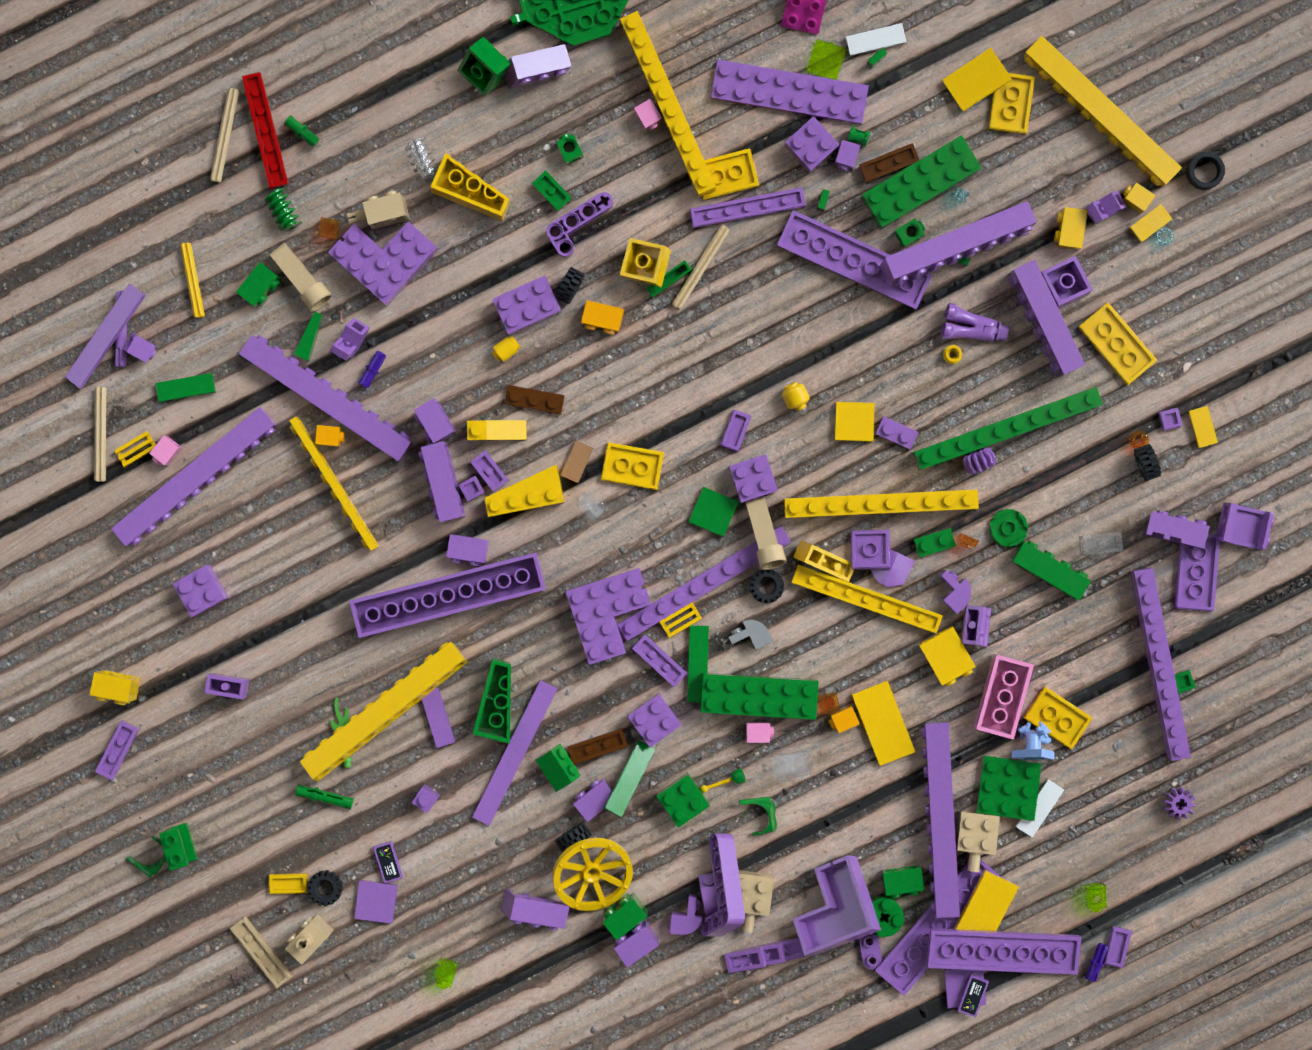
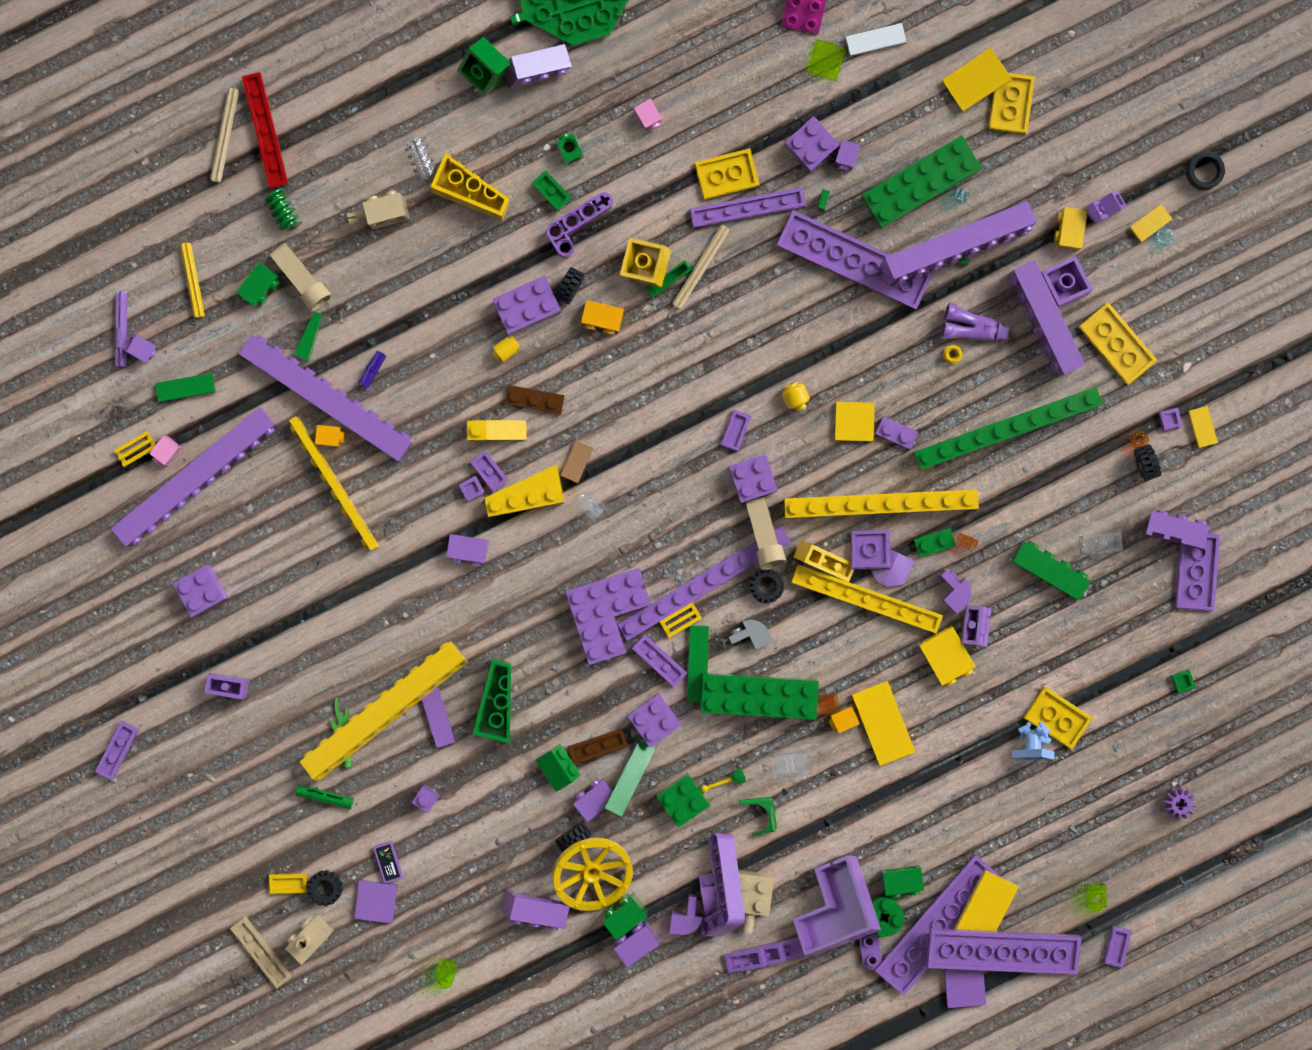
medium lavender tile [65,284,146,389] -> none
yellow brick [90,670,141,705] -> none
tan axle [94,387,106,482] -> none
green helmet [126,835,166,878] -> none
green panel [159,822,198,871] -> none
green axle [284,115,319,147] -> none
clear orange plate [318,217,341,240] -> none
medium lavender piece [328,221,439,306] -> none
medium lavender brick [330,318,370,361] -> none
medium lavender brick [349,552,547,638] -> none
medium lavender brick [413,398,457,444] -> none
medium lavender brick [419,441,466,522] -> none
medium lavender tile [473,680,558,826] -> none
yellow tile [601,442,664,490] -> none
yellow brick [620,11,716,198] -> none
green tile [689,487,739,537] -> none
medium lavender plate [711,60,869,125] -> none
bright pink brick [746,722,774,743] -> none
green bush [847,126,870,147] -> none
reddish brown plate [859,143,920,183] -> none
green tile [867,48,887,69] -> none
green brick [894,218,925,249] -> none
medium lavender brick [921,722,960,918] -> none
tan brick [955,811,1000,872] -> none
tile [957,974,989,1018] -> none
medium lavender gear [962,447,996,474] -> none
bright pink brick [974,654,1034,740] -> none
green plate [977,755,1042,821] -> none
green tile [989,509,1028,547] -> none
white tile [1016,779,1064,837] -> none
yellow brick [1023,35,1182,187] -> none
dark purple axle [1085,943,1108,982] -> none
yellow brick [1123,182,1156,214] -> none
medium lavender brick [1130,567,1191,761] -> none
medium lavender panel [1215,502,1274,550] -> none

